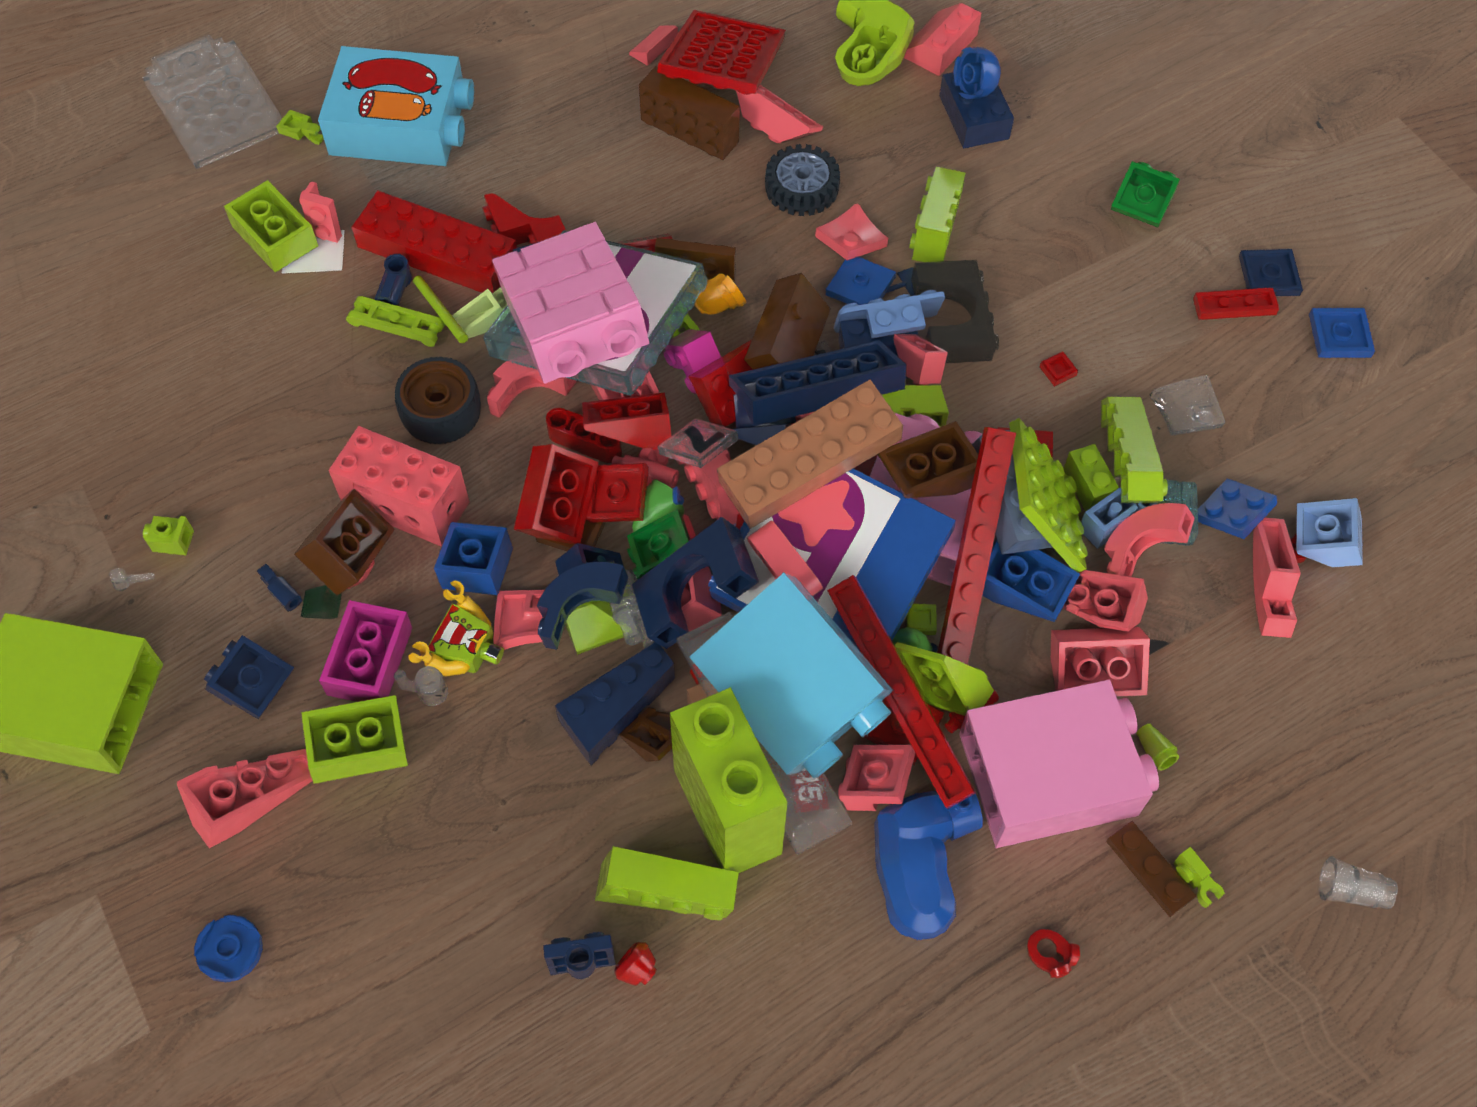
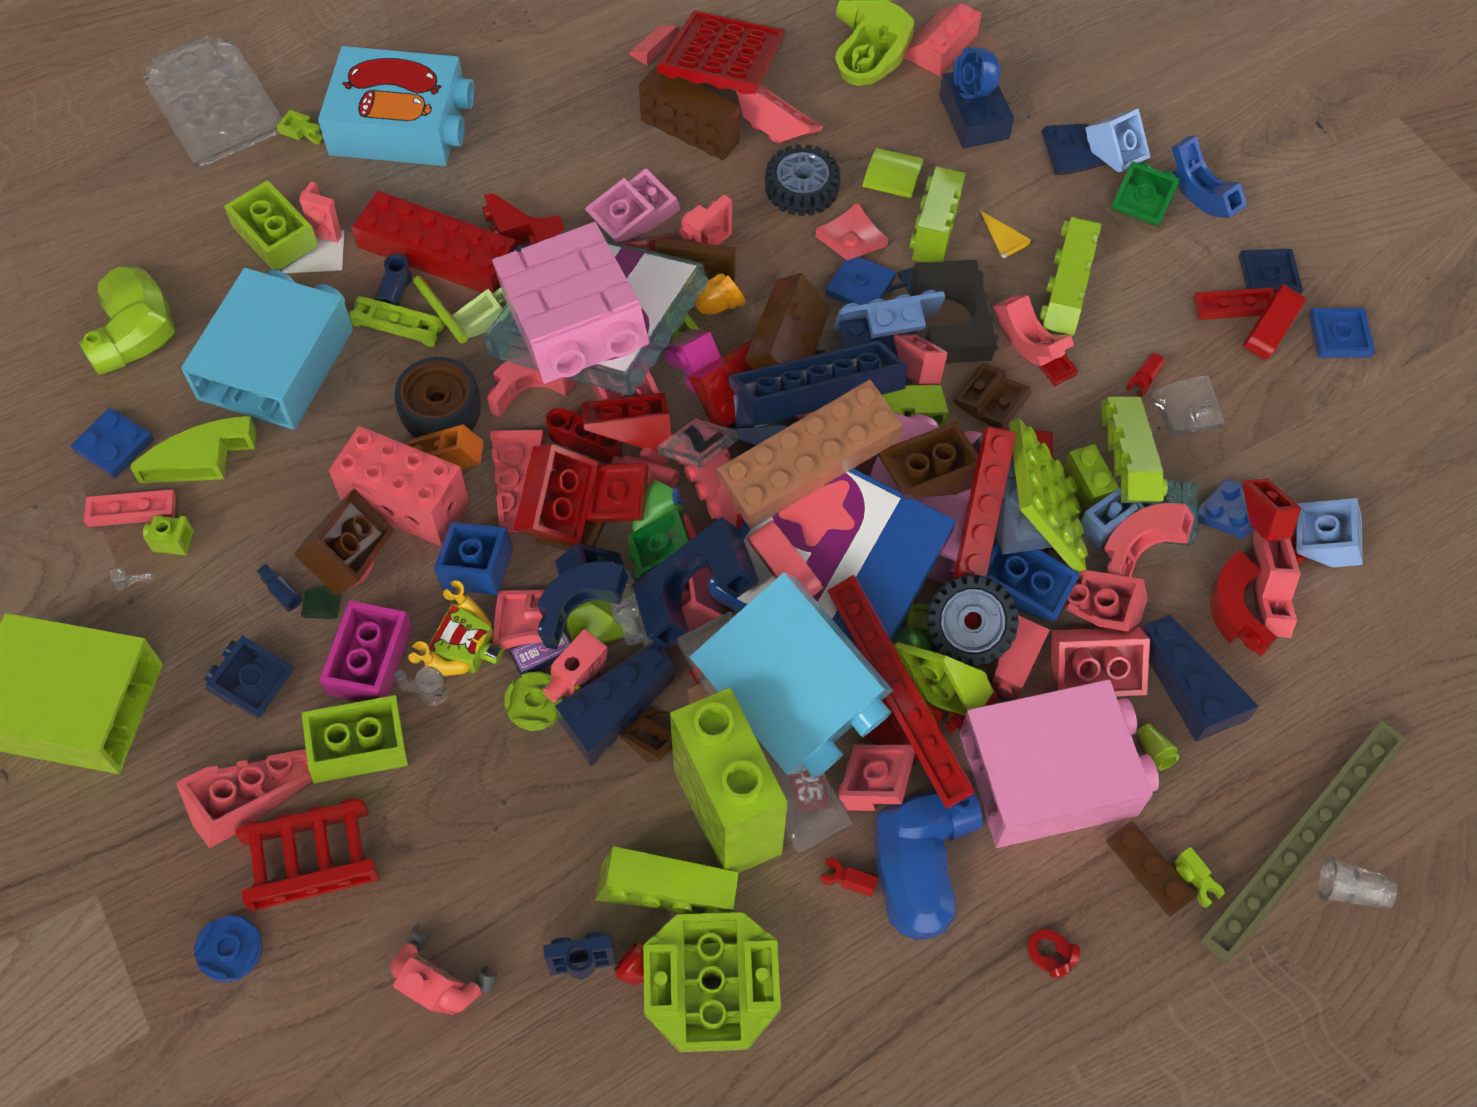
none -> blue plate [70,407,154,478]
none -> lime piece [78,266,175,377]
none -> coral plate [84,489,176,527]
none -> lime slope [131,416,257,483]
none -> medium azure brick [181,267,353,430]
none -> red fence [235,798,380,912]
none -> coral torso [390,924,497,1015]
none -> orange slope [400,424,484,470]
none -> coral wing [490,430,546,532]
none -> lime tile [504,671,565,731]
none -> tile [509,628,572,677]
none -> coral torso [543,629,608,703]
none -> bright pink slope [585,168,681,243]
none -> lime piece [643,912,781,1052]
none -> coral plate [678,194,732,245]
none -> red bar [820,858,878,897]
none -> lime slope [862,148,924,198]
none -> wheel [927,575,1019,666]
none -> reddish brown slope [954,363,1031,428]
none -> coral arch [976,614,1050,700]
none -> yellow sticker [979,210,1031,258]
none -> coral arch [993,295,1074,366]
none -> lime brick [1039,216,1102,336]
none -> dark blue plate [1041,123,1106,176]
none -> light blue slope [1085,109,1150,172]
none -> red bar [1126,352,1165,398]
none -> dark blue wedge [1142,615,1259,742]
none -> blue arch [1171,135,1247,218]
none -> olive plate [1199,720,1408,964]
none -> red arch [1210,551,1277,657]
none -> red beam [1242,284,1306,361]
none -> red slope [1242,478,1301,541]

